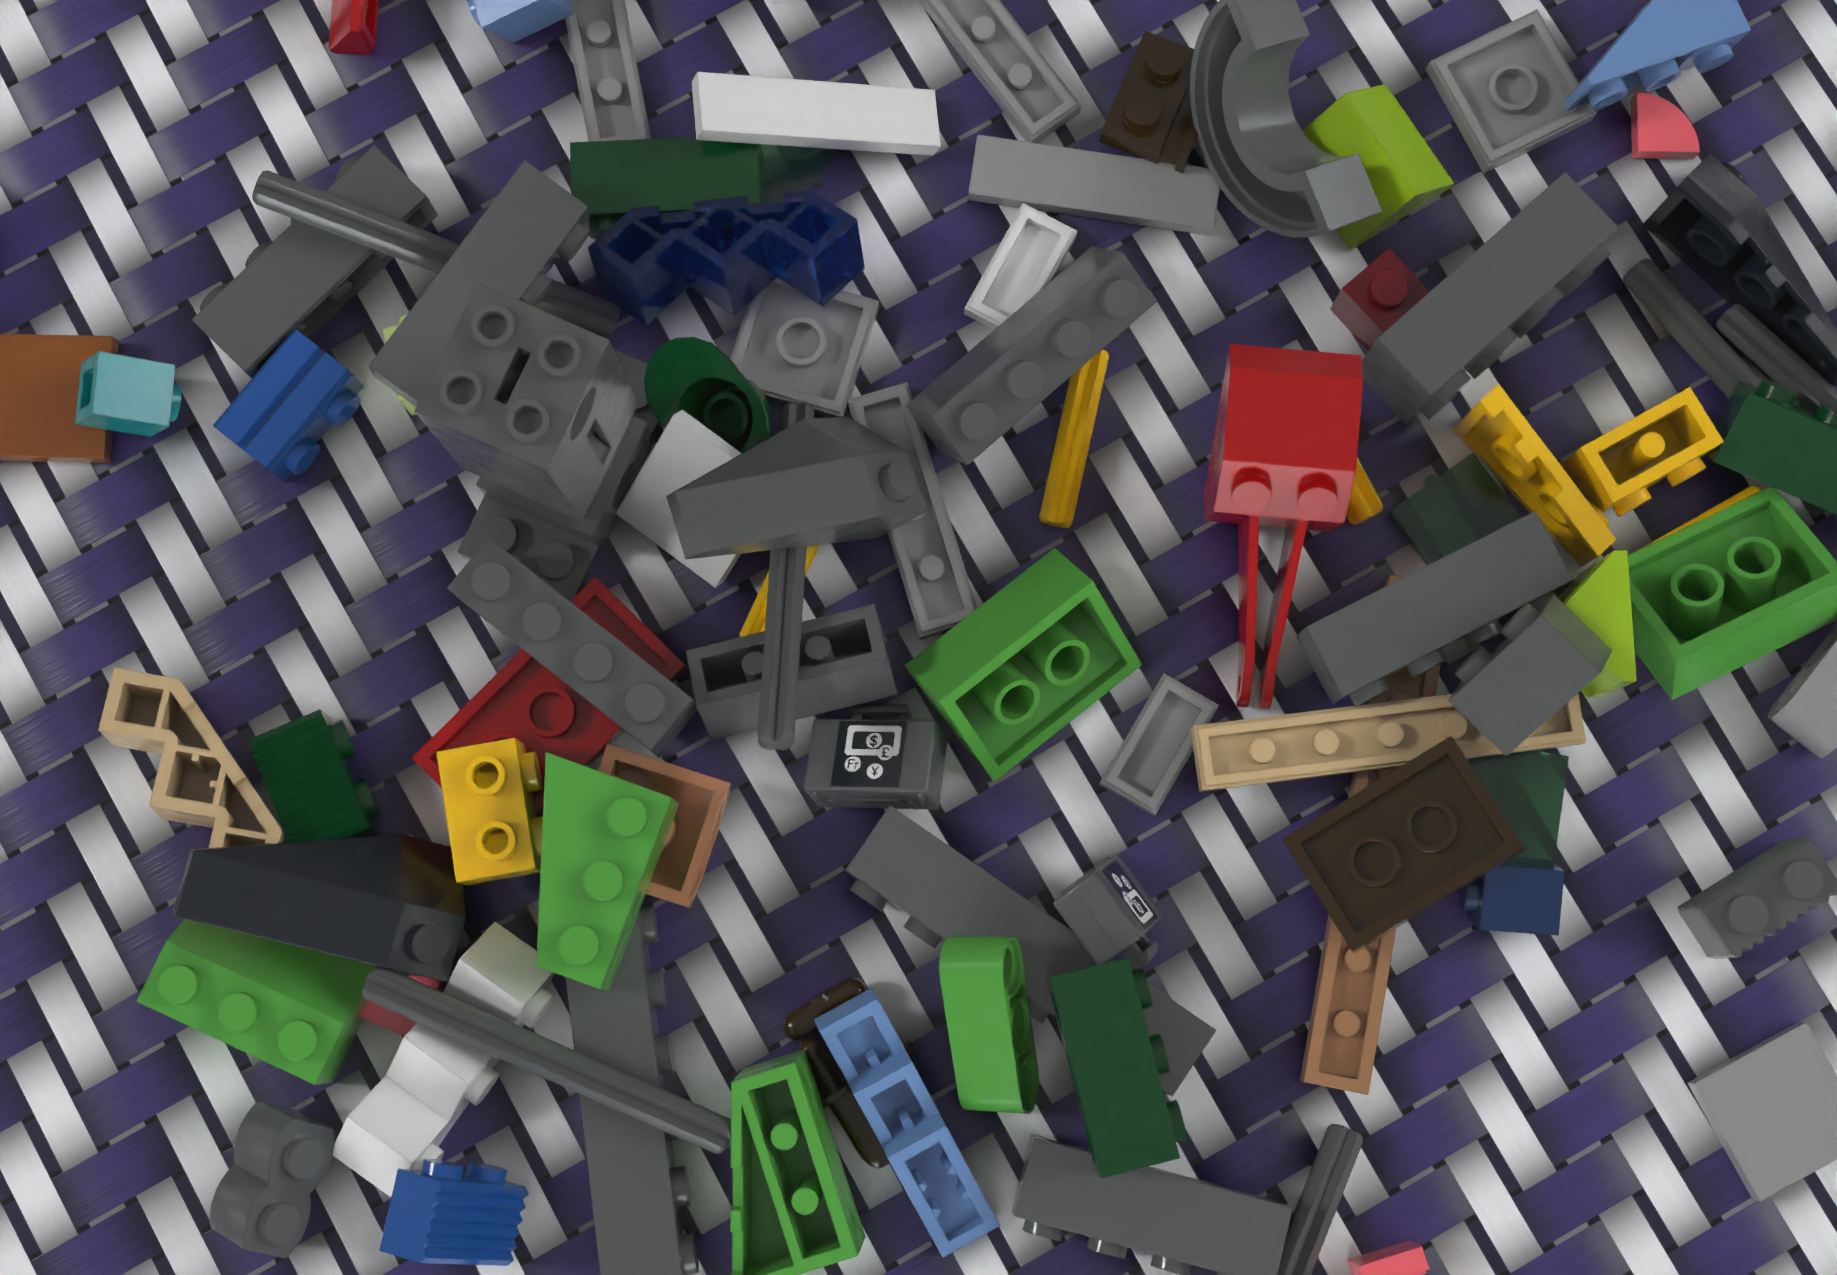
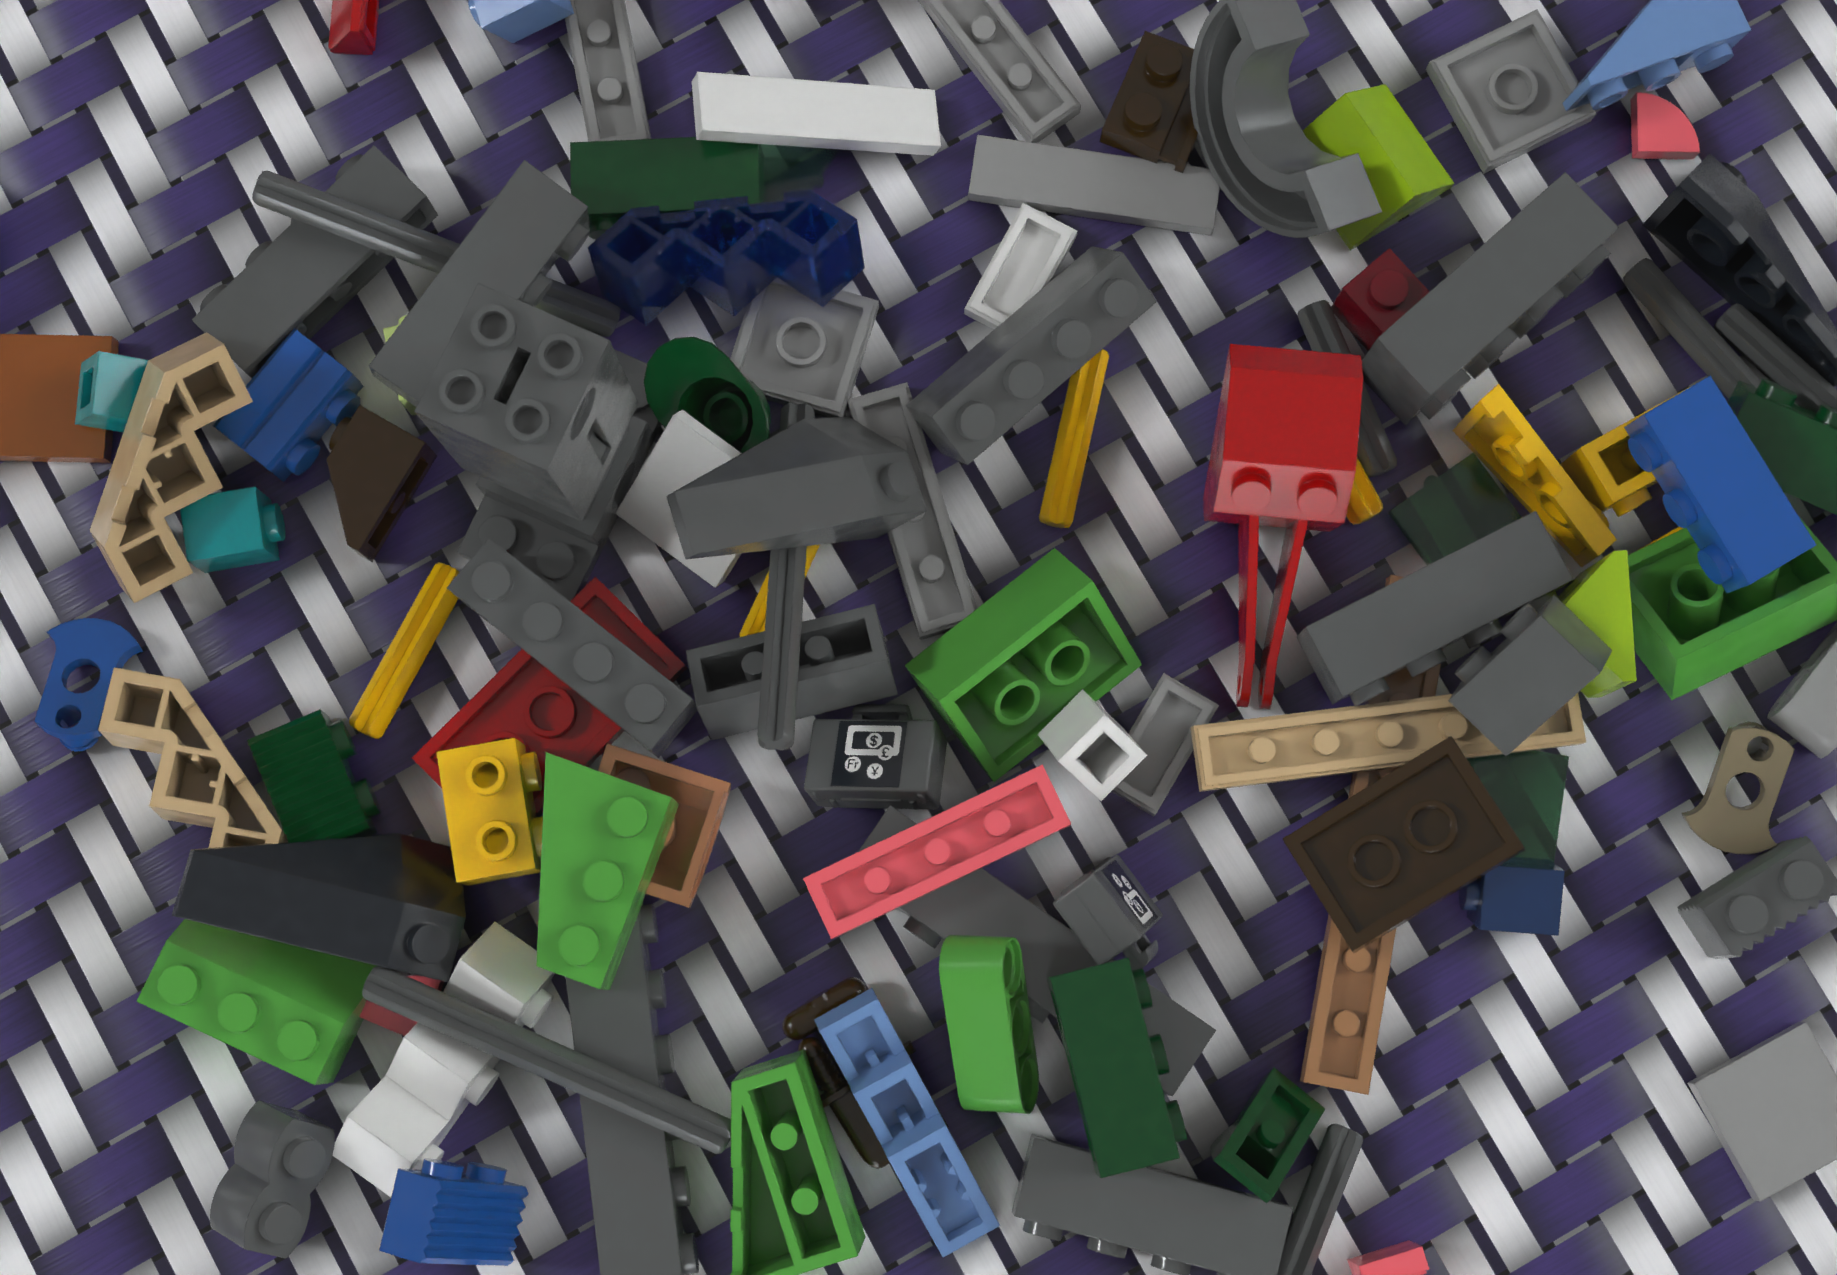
none -> blue piece [34,618,143,752]
none -> tan brick [90,332,253,603]
none -> teal brick [180,487,286,573]
none -> dark brown slope [327,405,437,562]
none -> yellow axle [349,562,460,739]
none -> coral plate [803,764,1071,939]
none -> white brick [1037,689,1147,801]
none -> dark green slope [1210,1068,1325,1203]
none -> dark grey axle [1298,300,1397,478]
none -> blue brick [1624,375,1816,593]
none -> dark tan piece [1681,721,1795,854]

